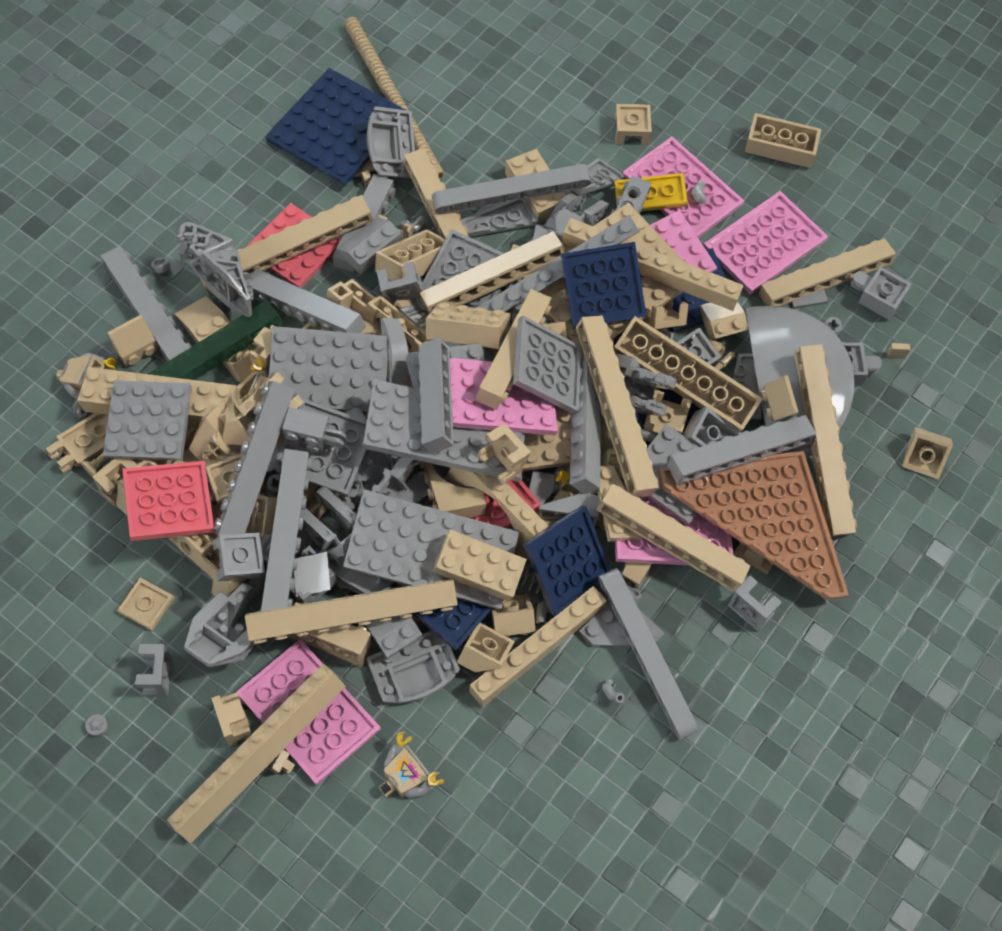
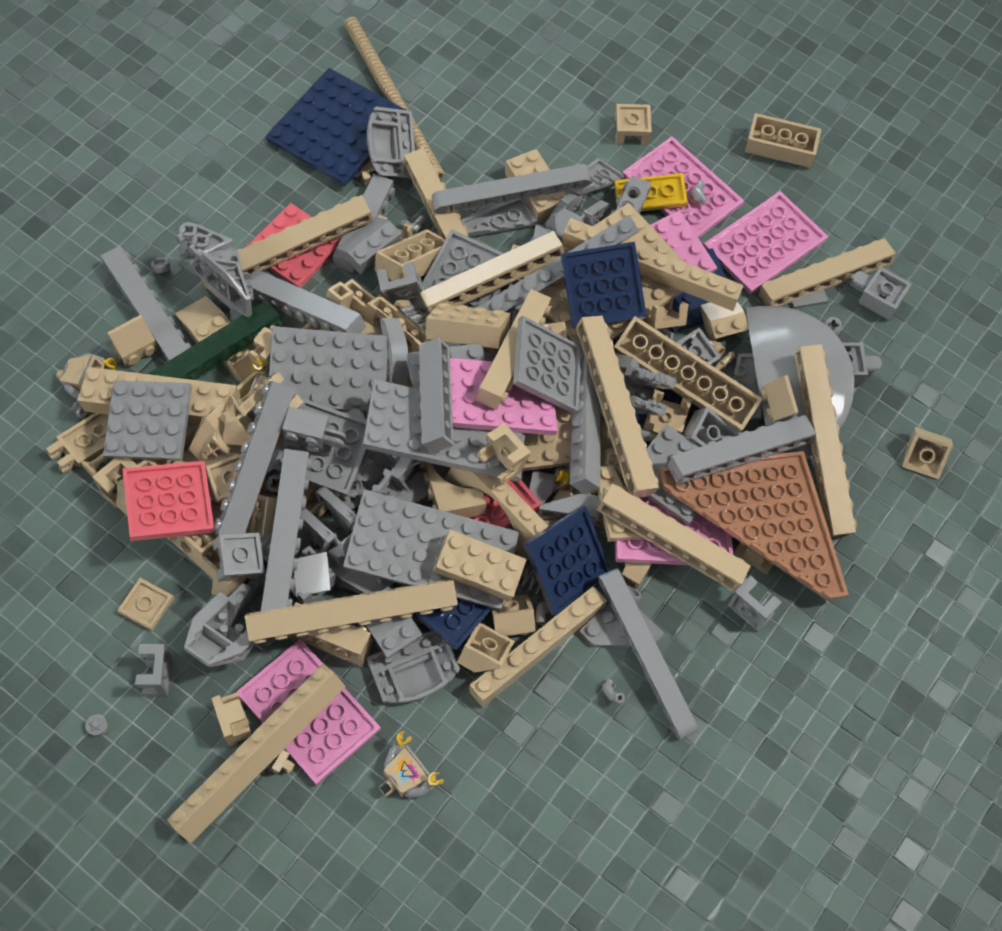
tan tile [887,343,910,359] -> none

